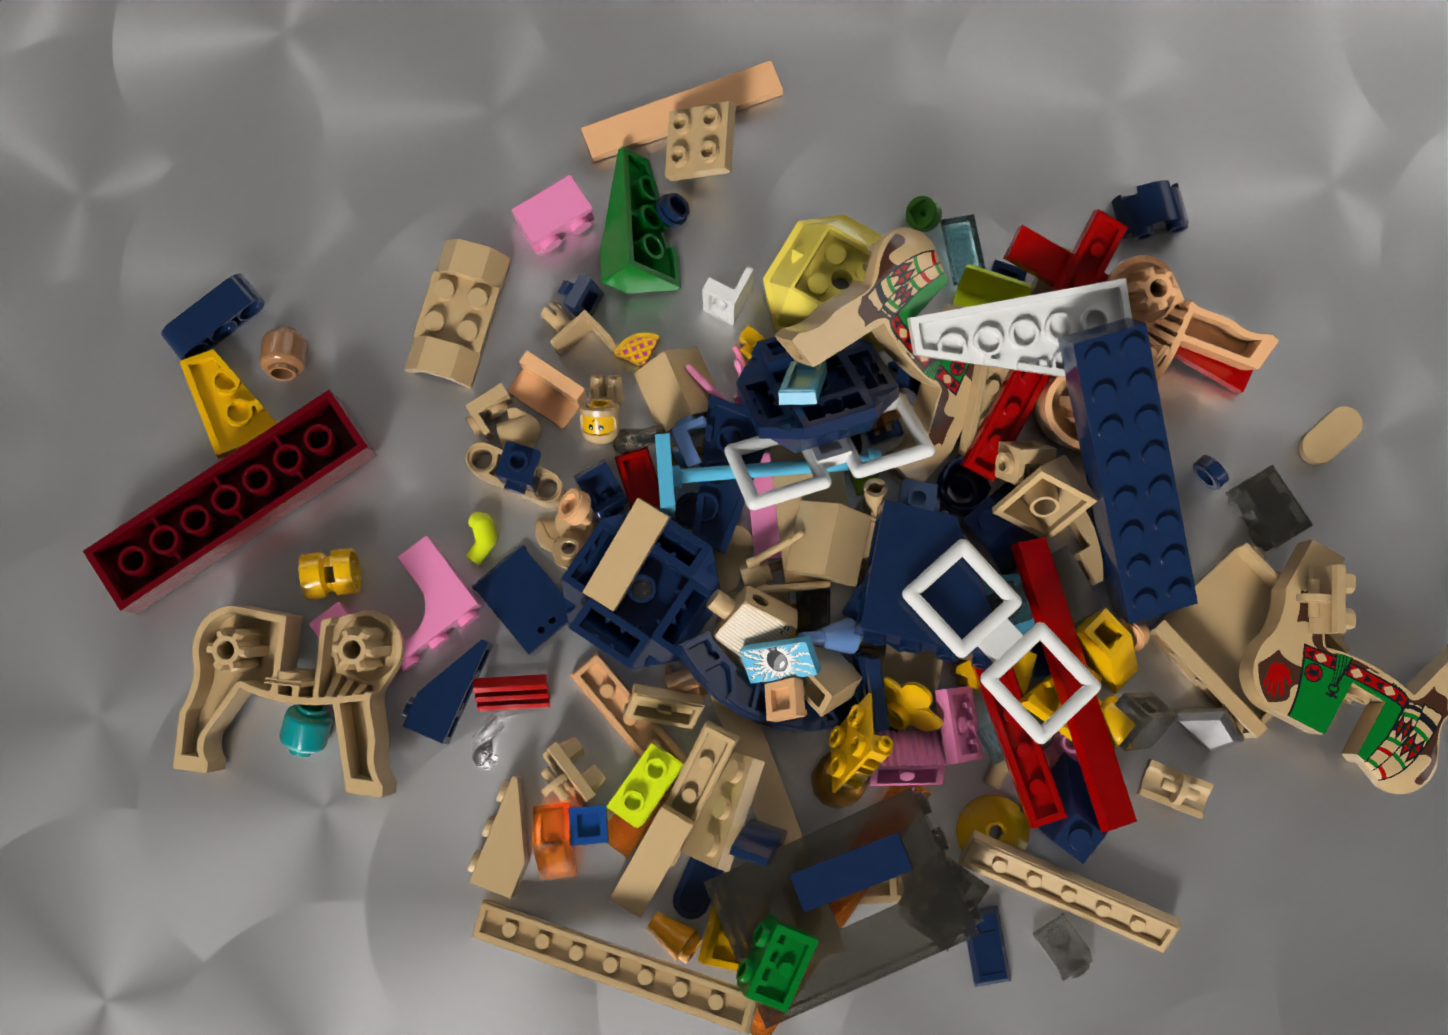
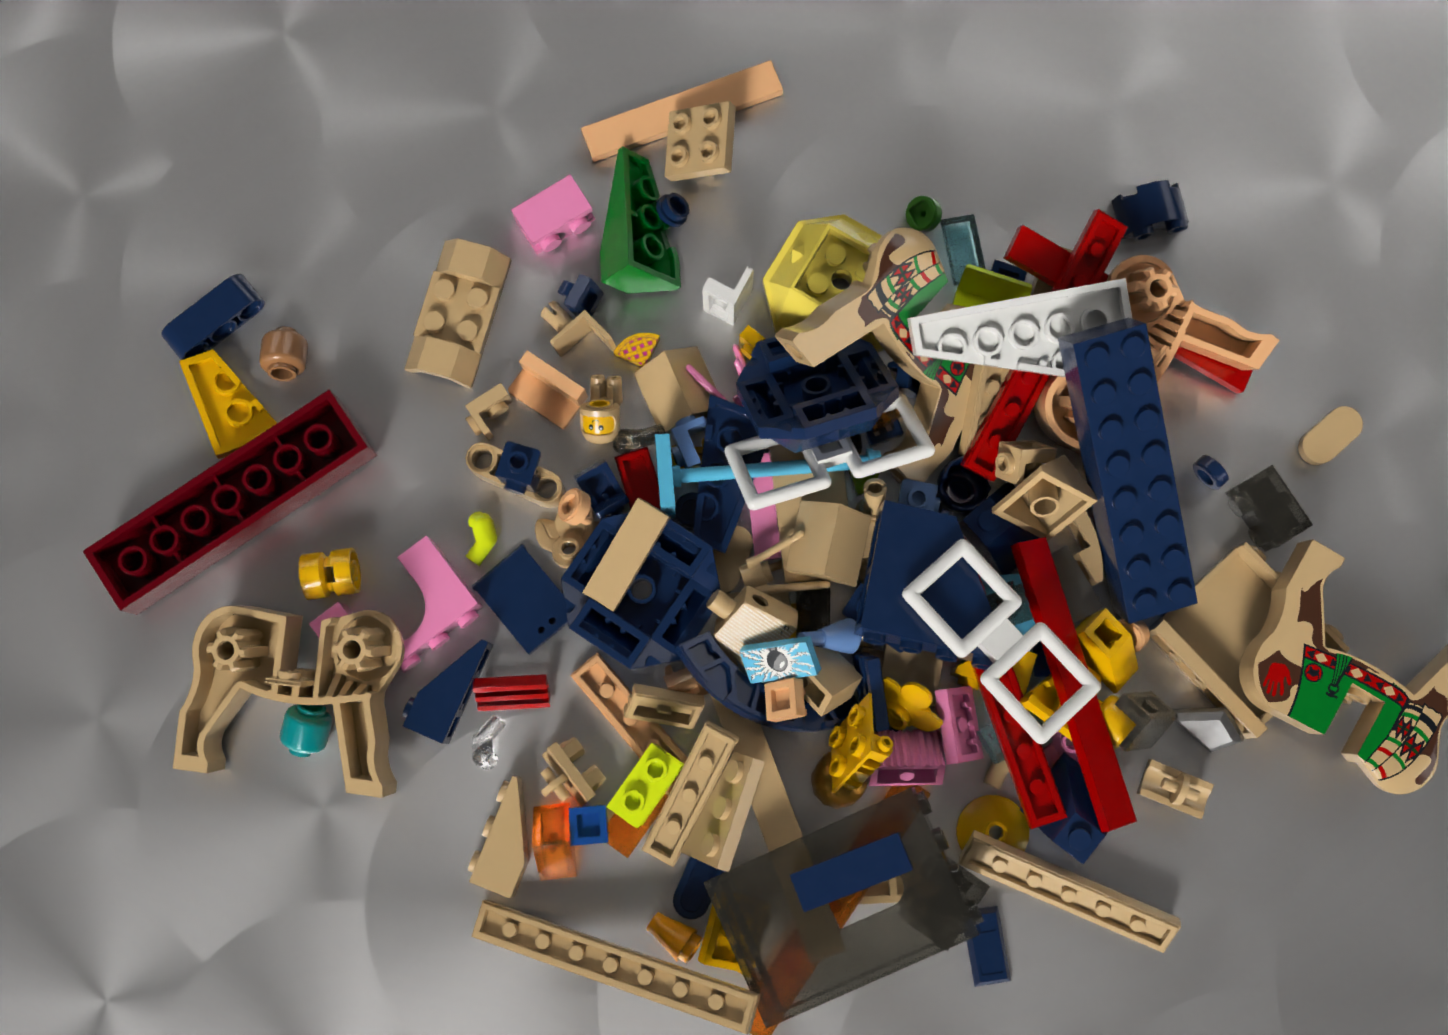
tan piece [496,407,542,449] -> none
tan tile [609,803,695,918] -> none
dark blue slope [729,819,787,867] -> none
green bracket [736,913,819,1013] -> none
medium azure tile [778,361,827,405] -> none
clear smoke bracket [1033,913,1093,981] -> none
tan hips [1296,564,1356,634] -> none

